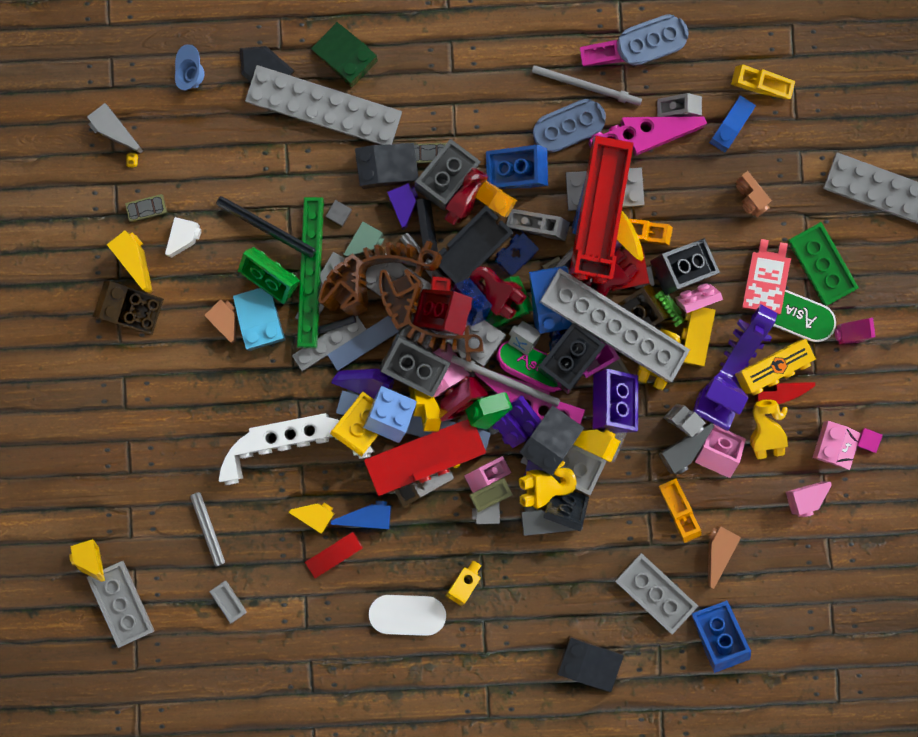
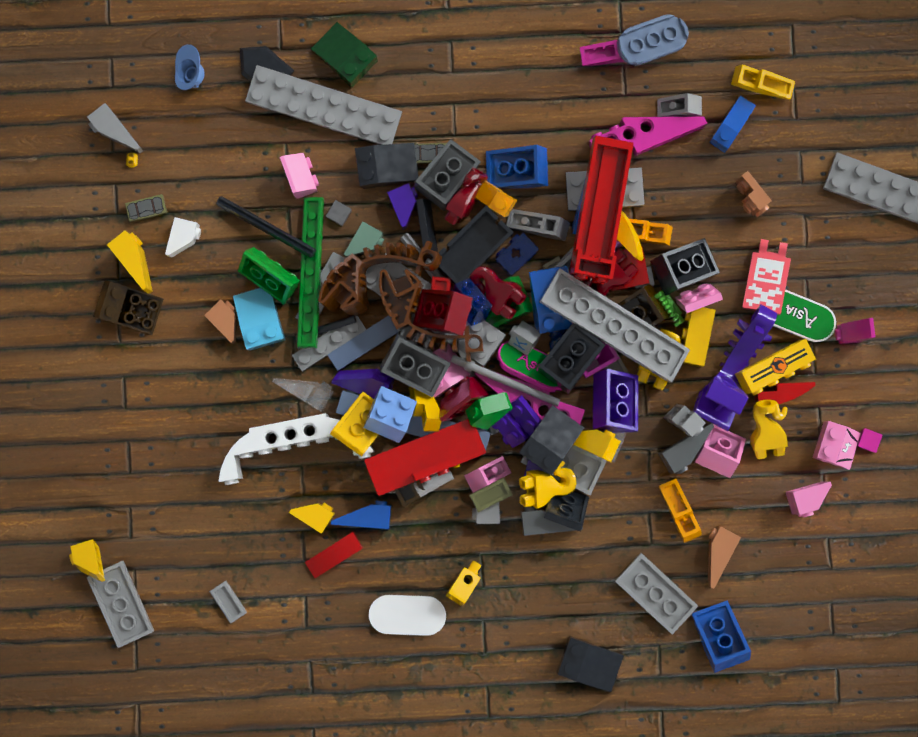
light grey axle [190,492,225,566] -> none
light grey bar [532,65,642,106] -> none
sand blue tile [533,99,606,153] -> none
green tile [787,222,859,306] -> none
none -> clear slope [272,378,334,412]
none -> bright pink slope [280,153,319,199]

